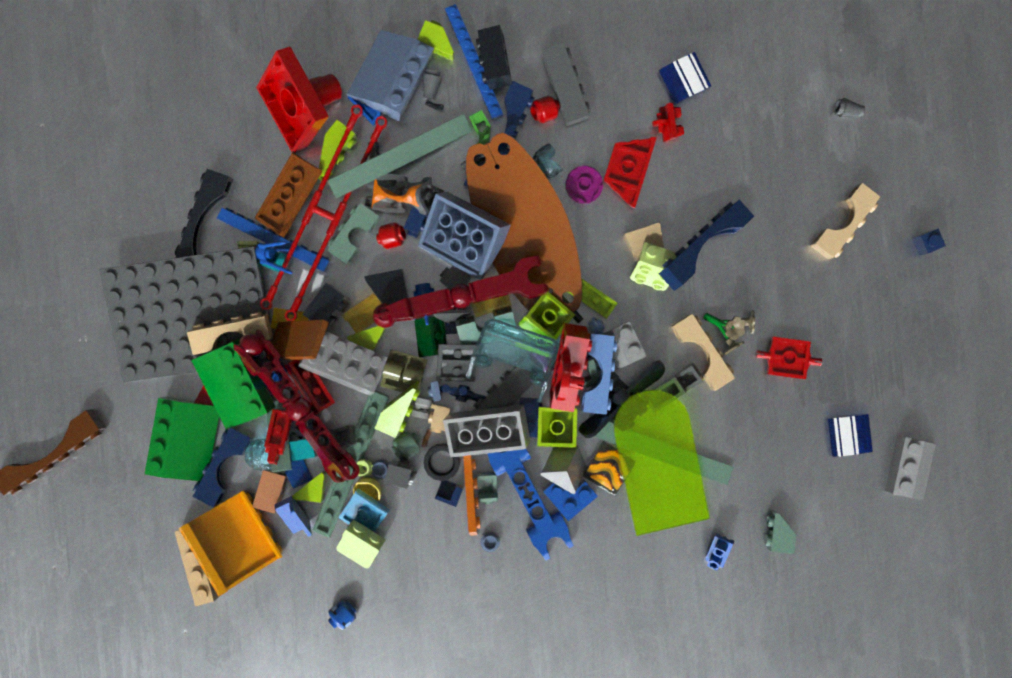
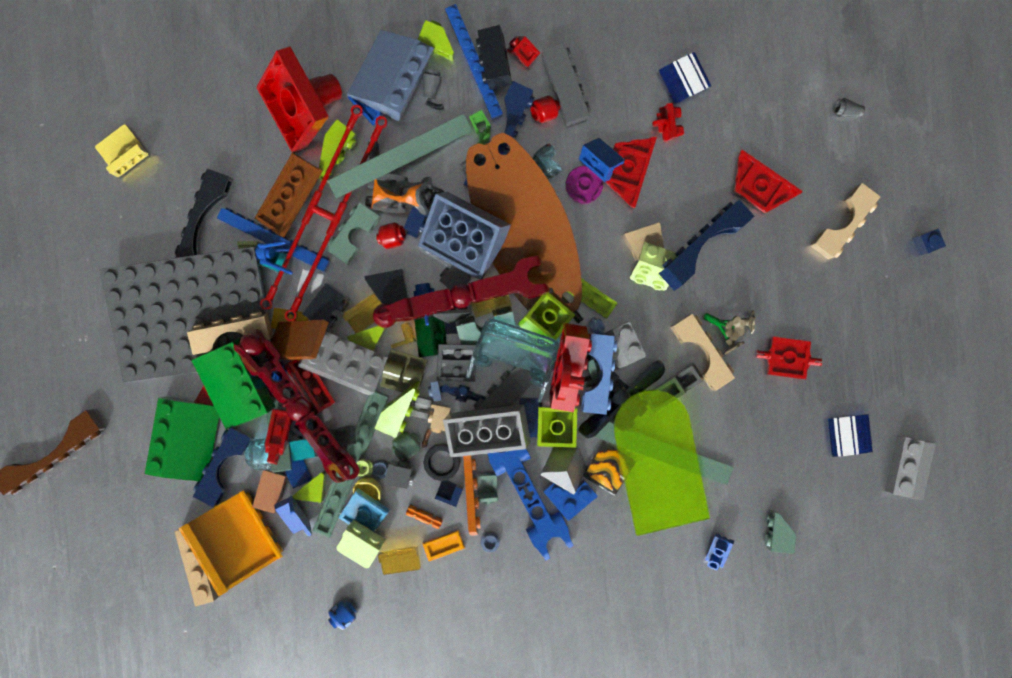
none -> light yellow bracket [95,124,149,177]
none -> clear yellow panel [378,546,421,575]
none -> clear yellow panel [391,323,417,349]
none -> orange axle [406,505,443,529]
none -> light orange tile [422,529,465,561]
none -> red bracket [507,36,540,67]
none -> blue panel [579,138,625,182]
none -> red wing [734,150,803,213]

